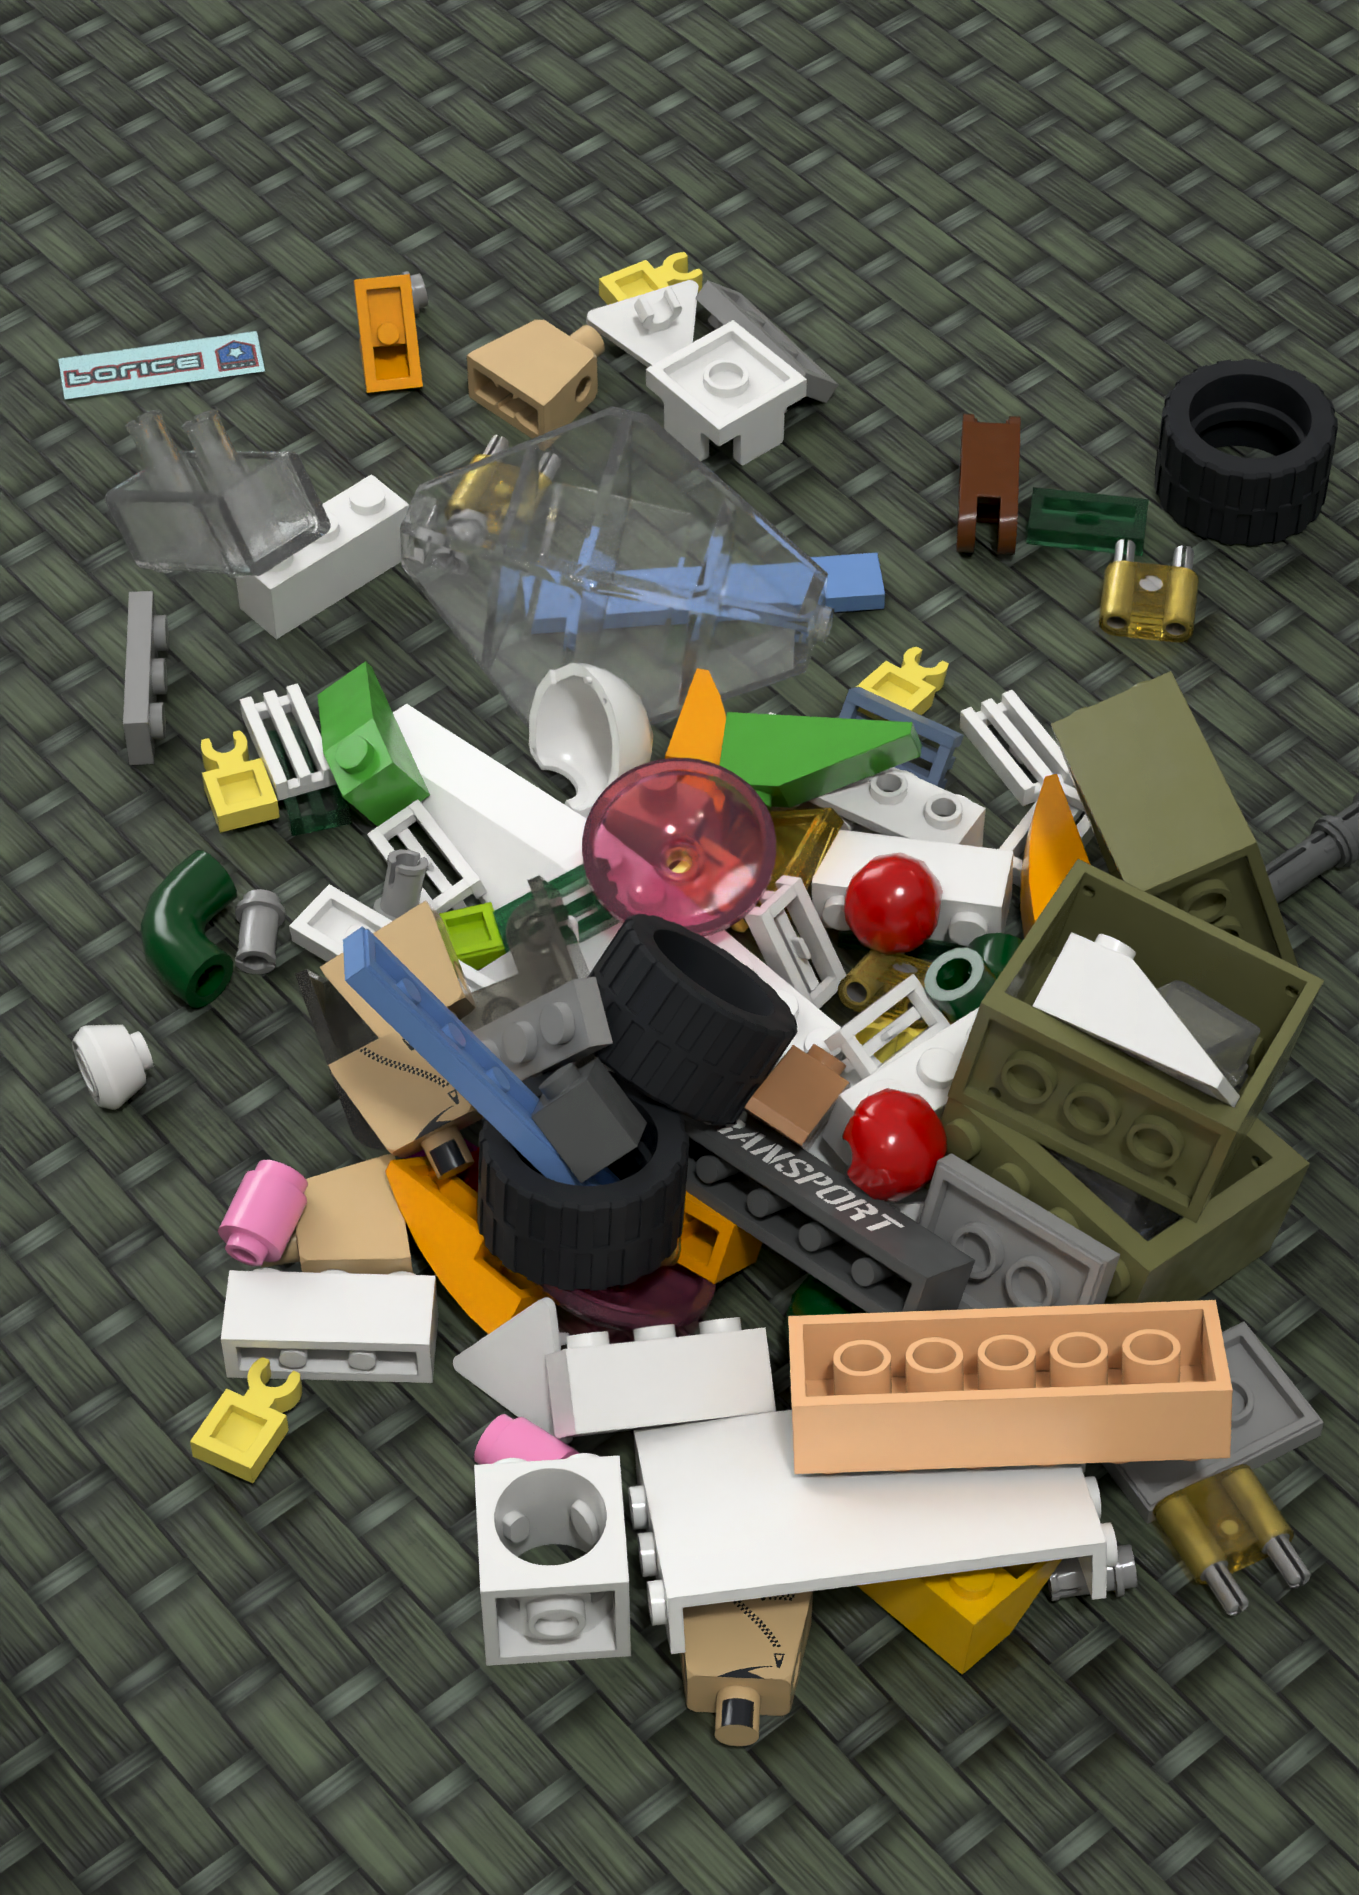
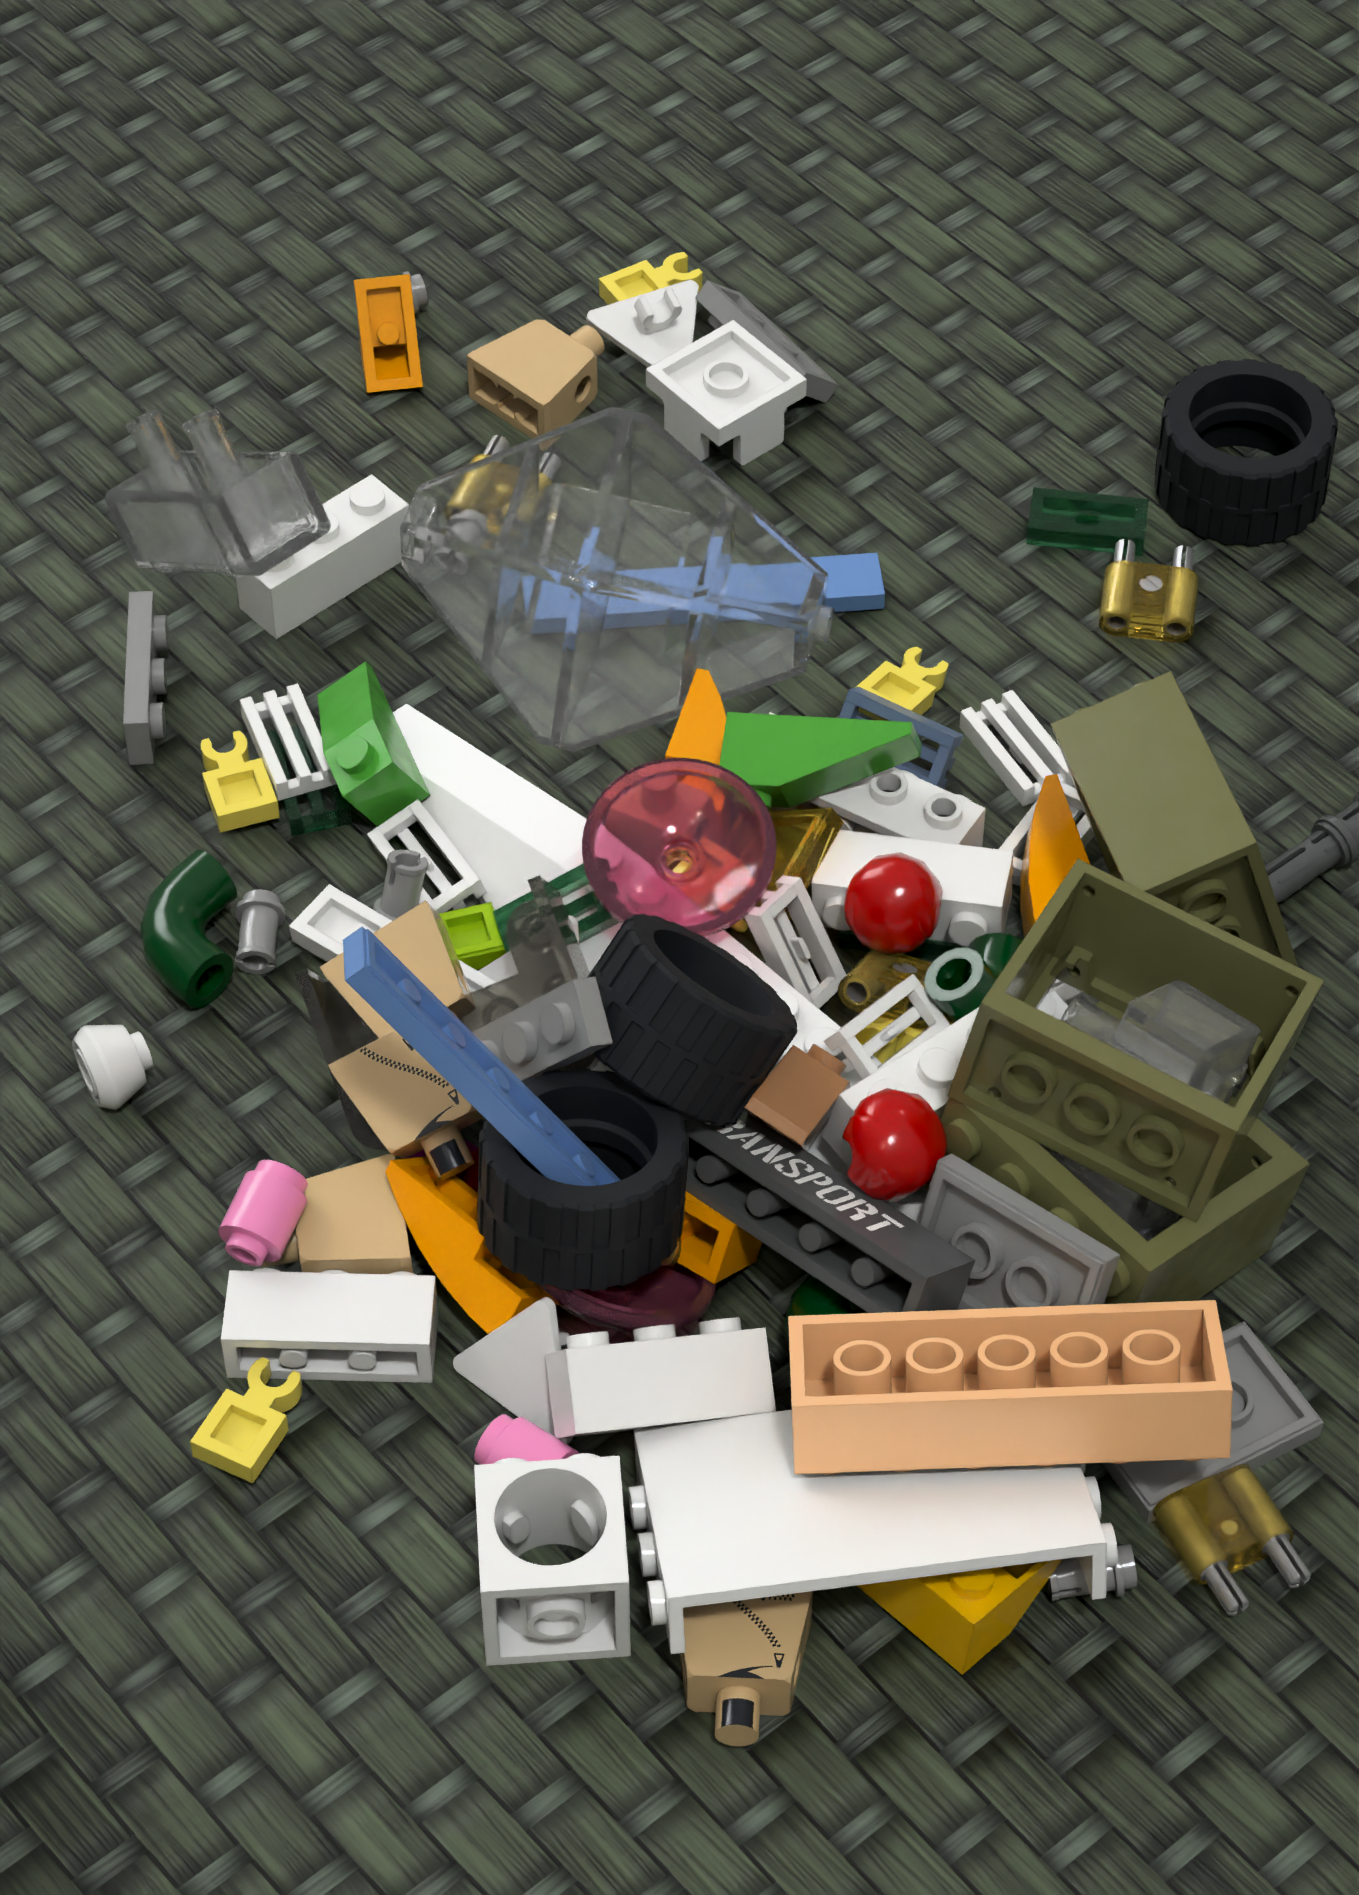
clear light blue sticker [58,331,265,399] -> none
white cylinder [529,663,653,820] -> none
dark grey brick [531,1057,647,1183] -> none
reddish brown piece [956,414,1021,555] -> none
white slope [1033,932,1240,1107] -> none

